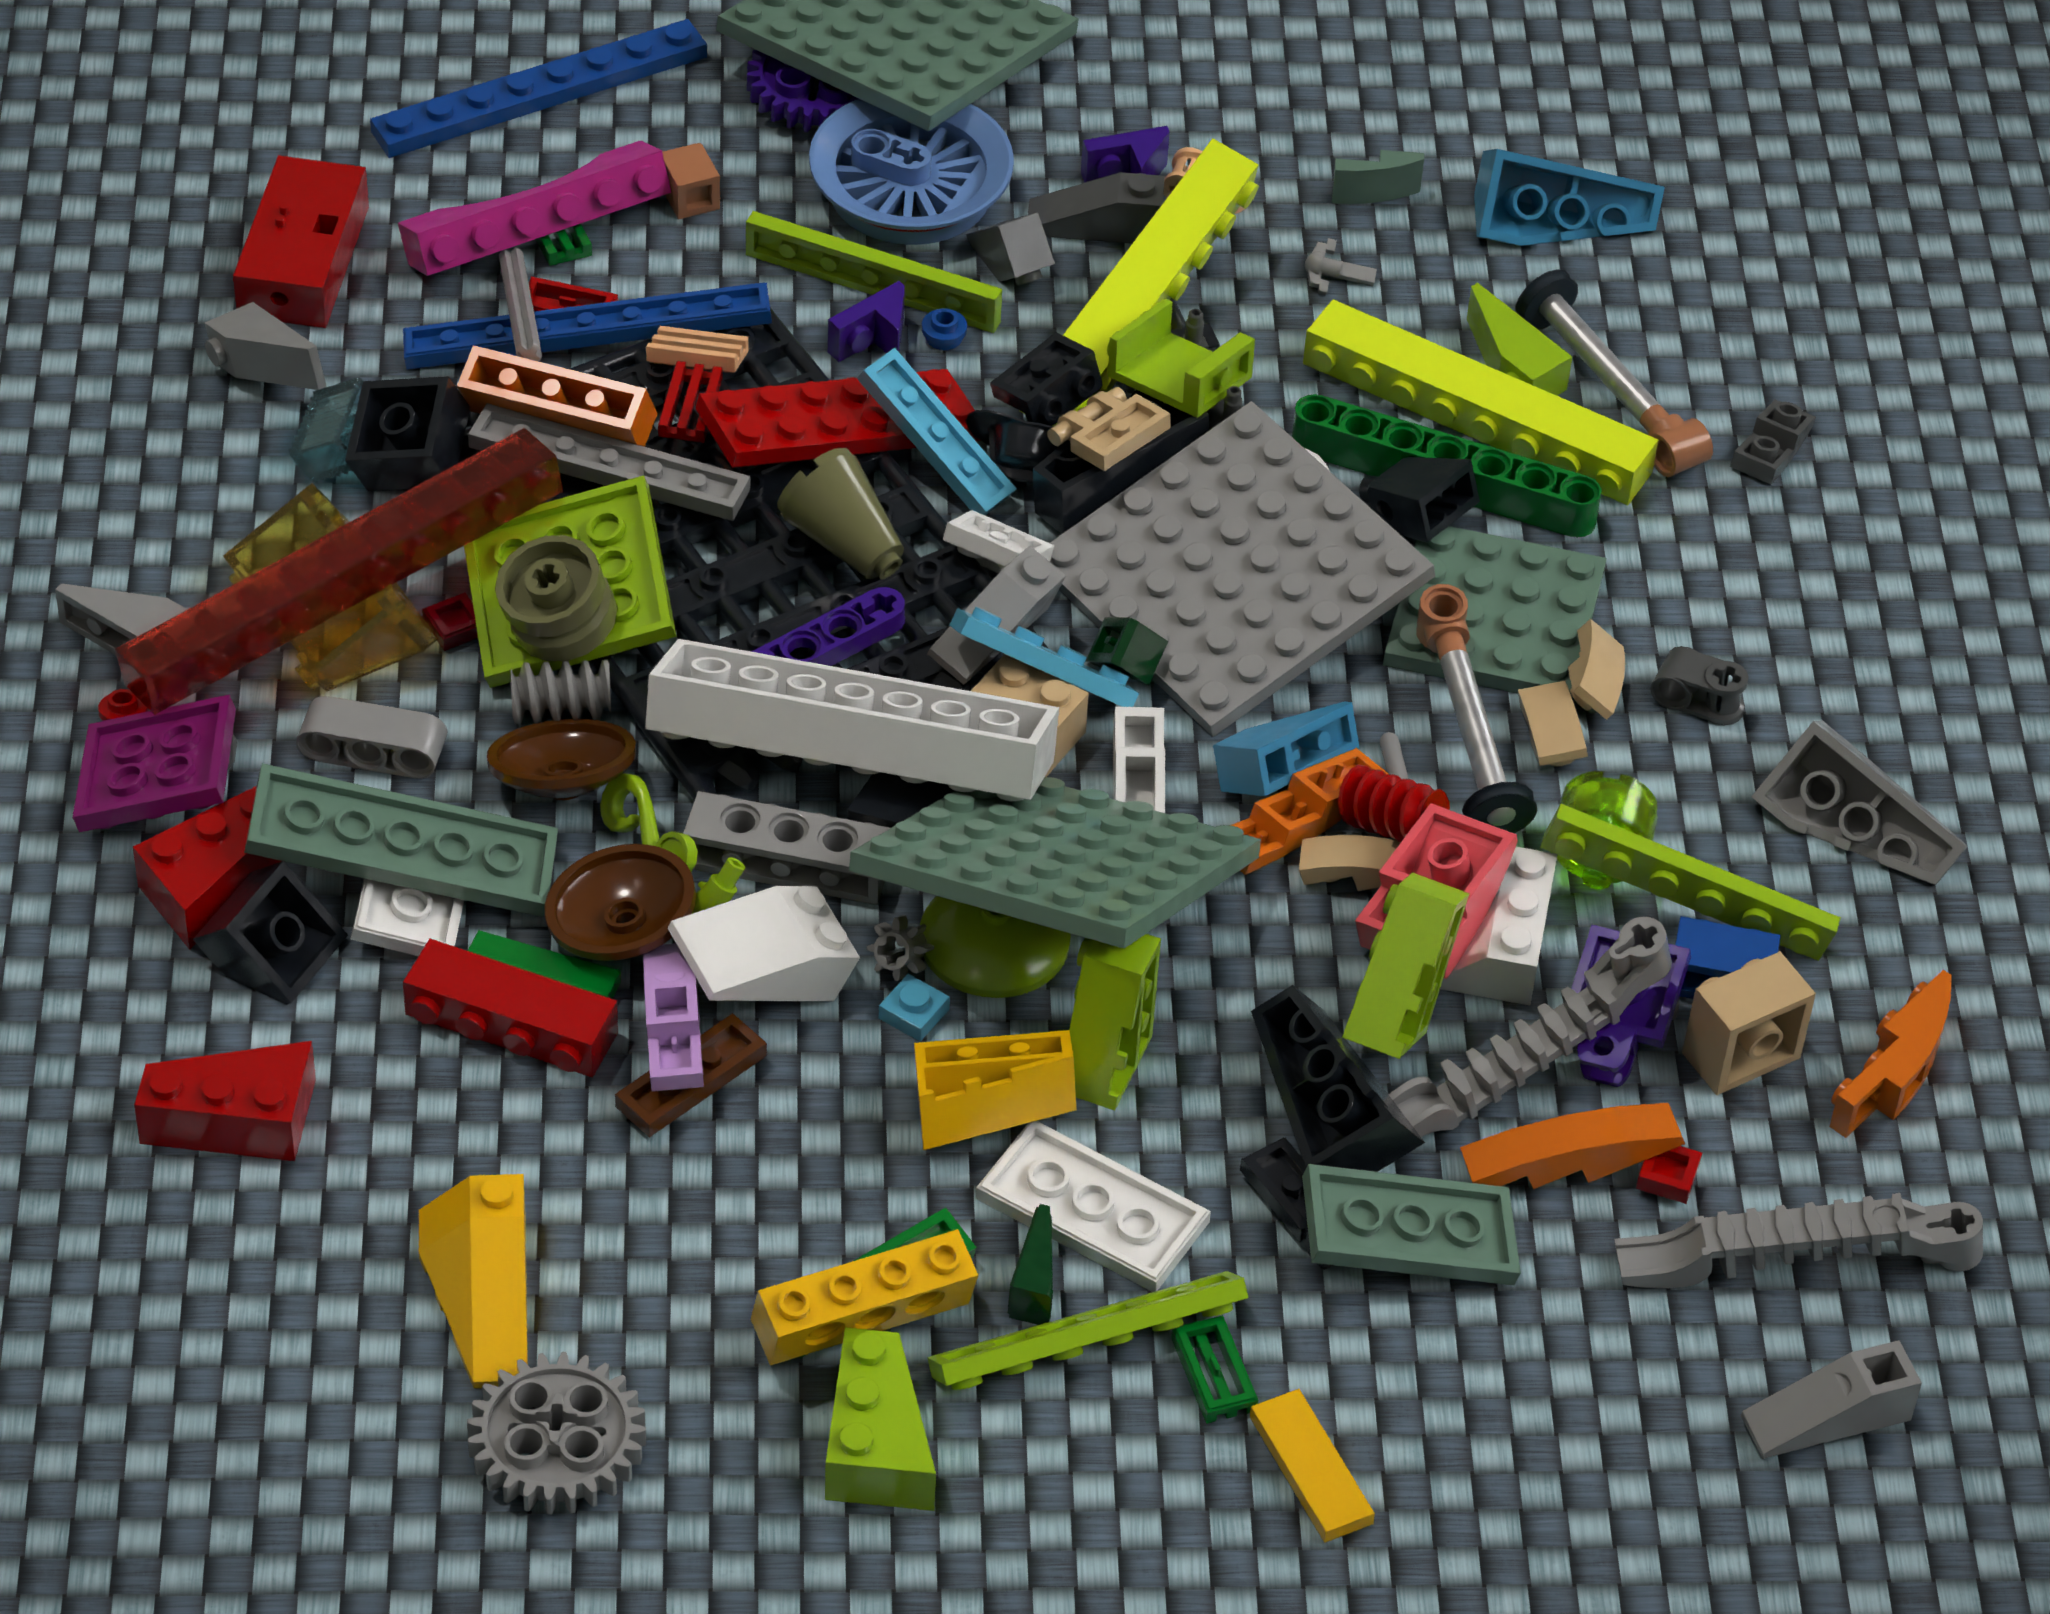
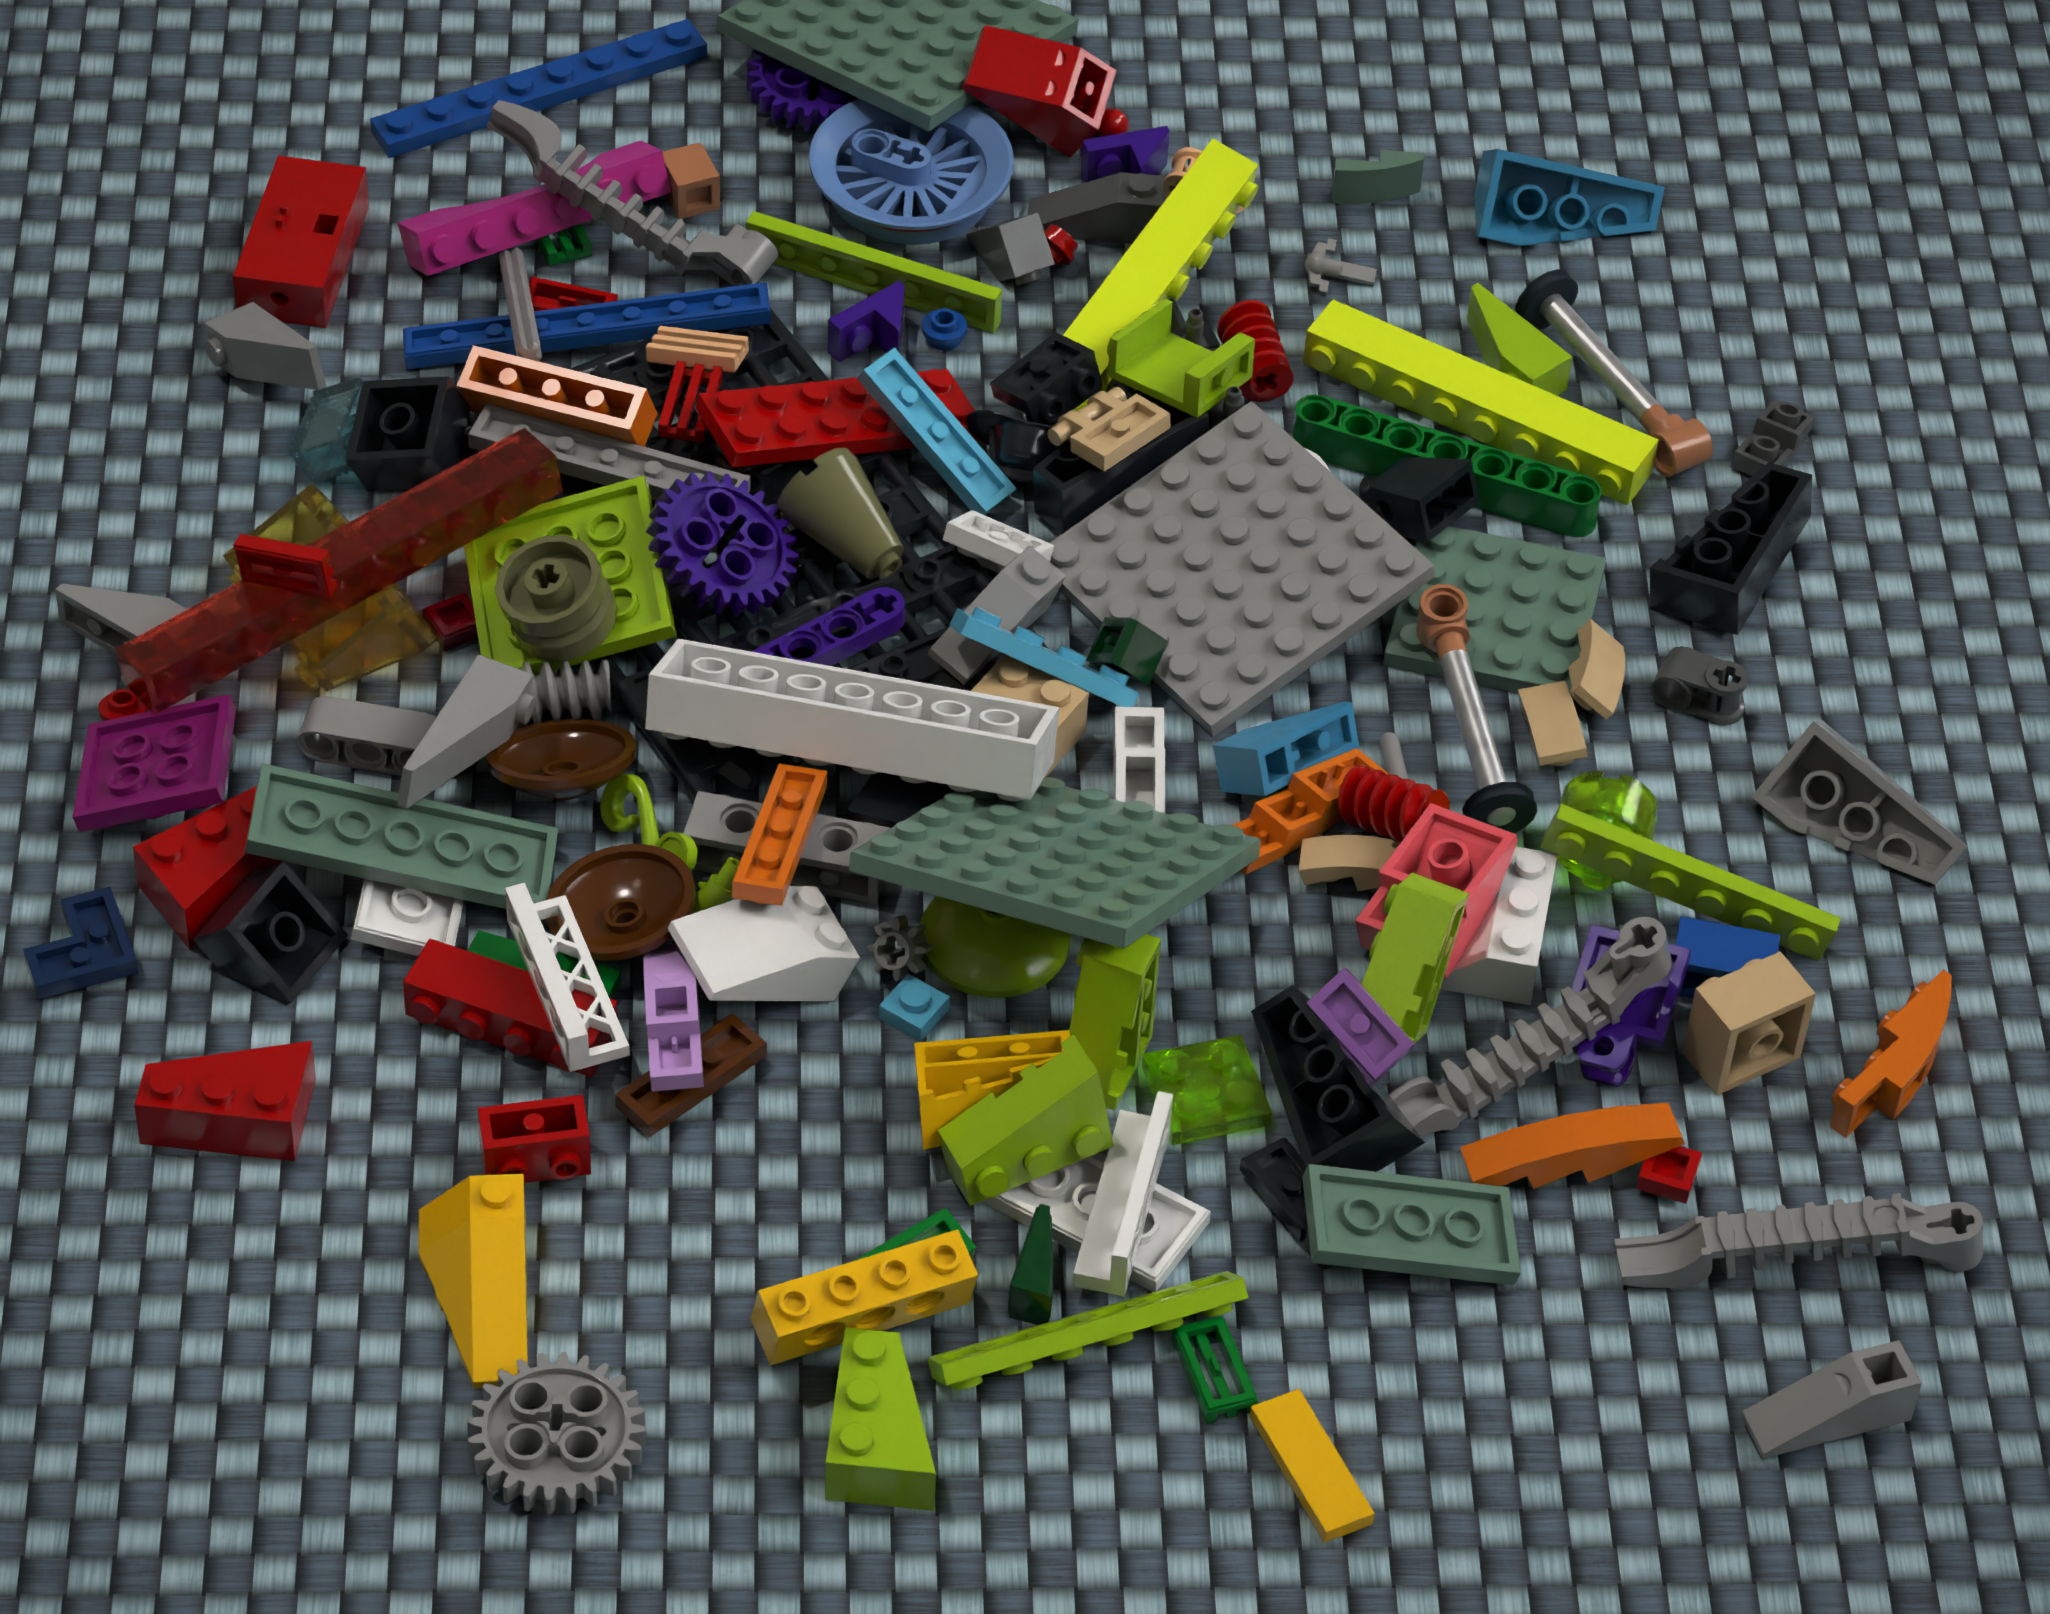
none -> dark blue plate [23,887,138,999]
none -> red tile [233,534,338,598]
none -> light grey wedge [397,655,536,809]
none -> red brick [477,1094,591,1183]
none -> light grey piece [486,100,778,286]
none -> white fence [505,882,630,1072]
none -> dark purple gear [646,471,799,616]
none -> orange plate [732,764,827,906]
none -> lime wedge [938,1034,1114,1206]
none -> red slope [962,25,1129,158]
none -> red plate [1044,224,1078,266]
none -> white fence [1072,1091,1173,1297]
none -> clear neon green plate [1142,1034,1272,1145]
none -> red piece [1217,300,1294,402]
none -> medium lavender plate [1306,968,1416,1080]
none -> black wedge [1650,462,1812,635]

